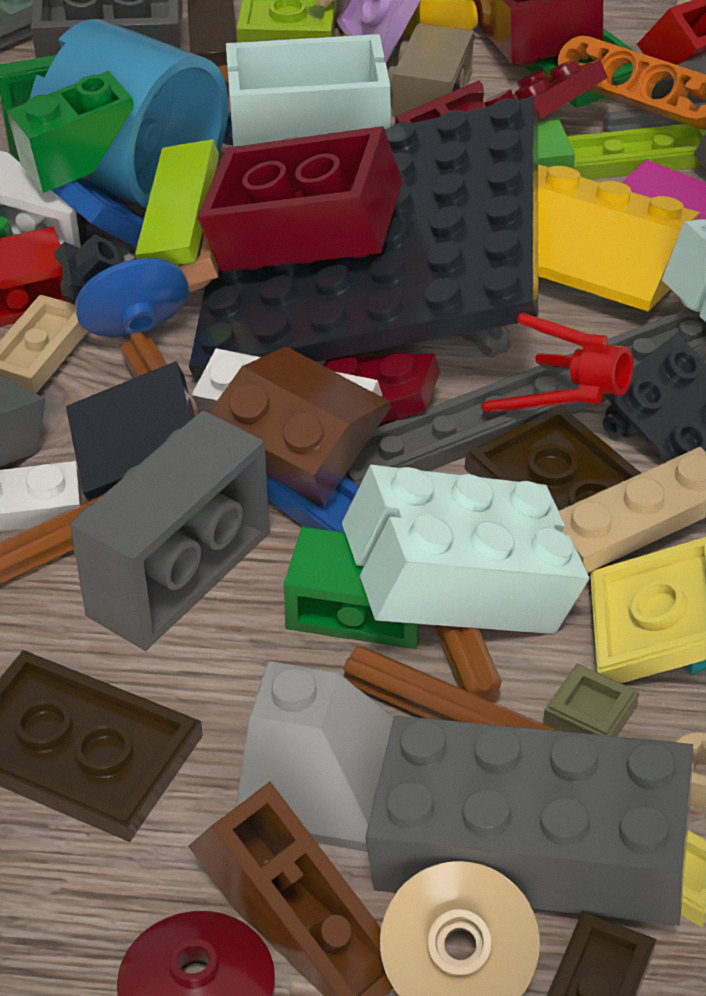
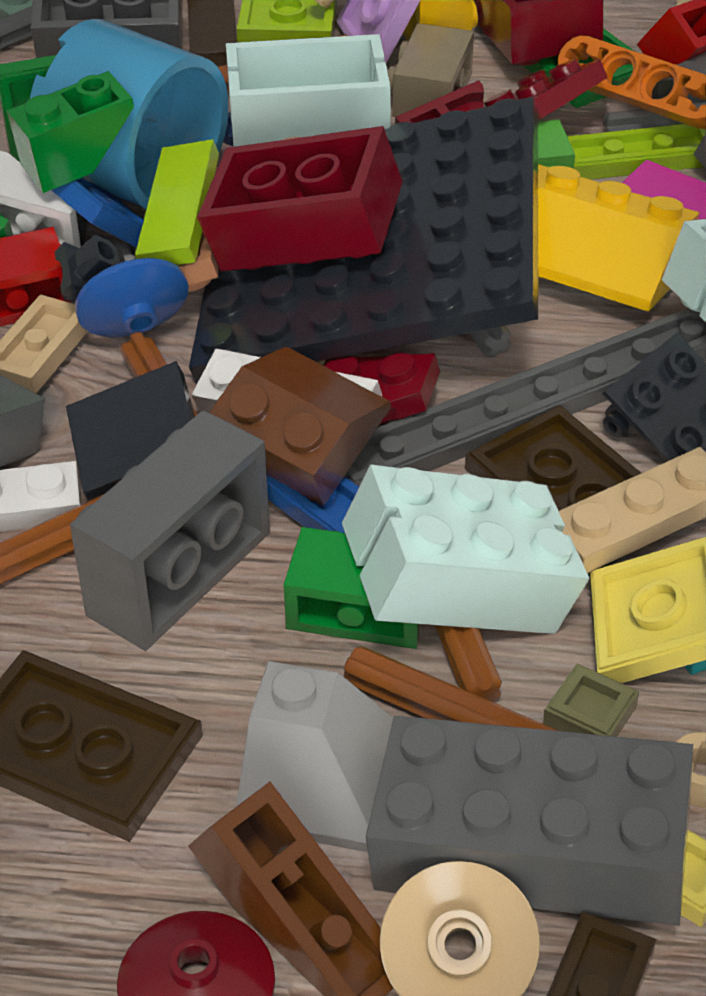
red plant [481,313,633,413] -> none

